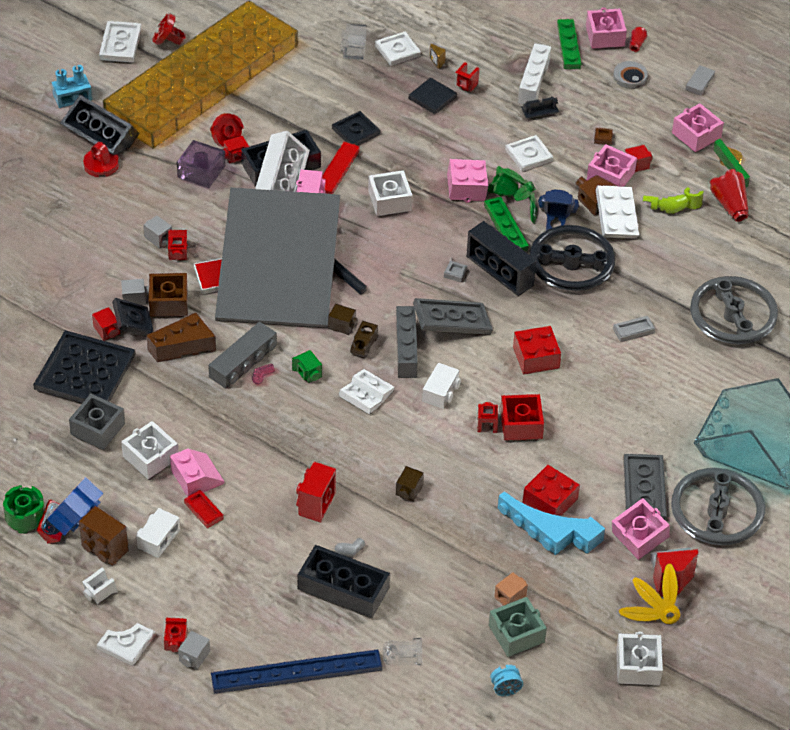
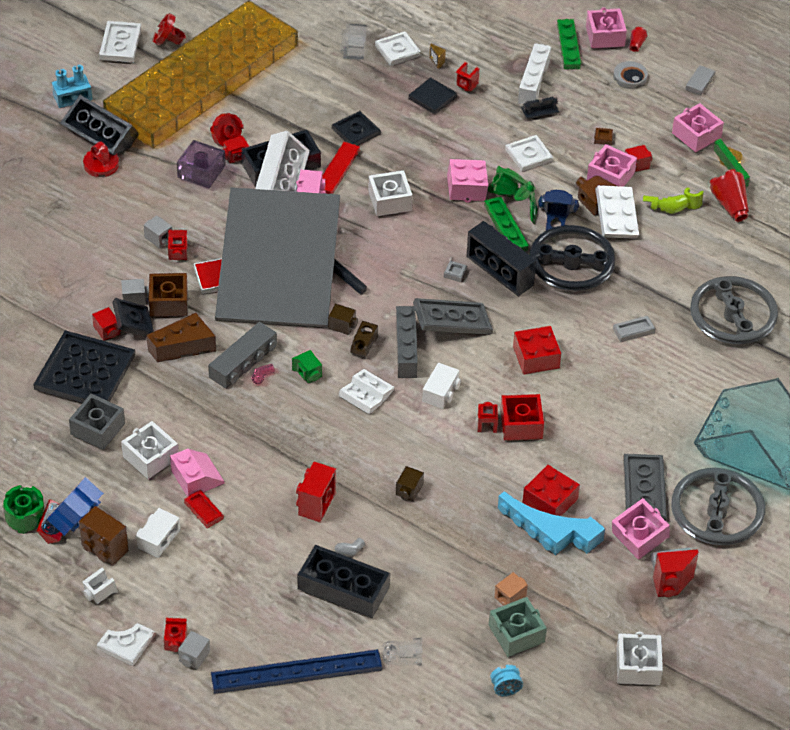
yellow plant [619,564,680,624] -> none

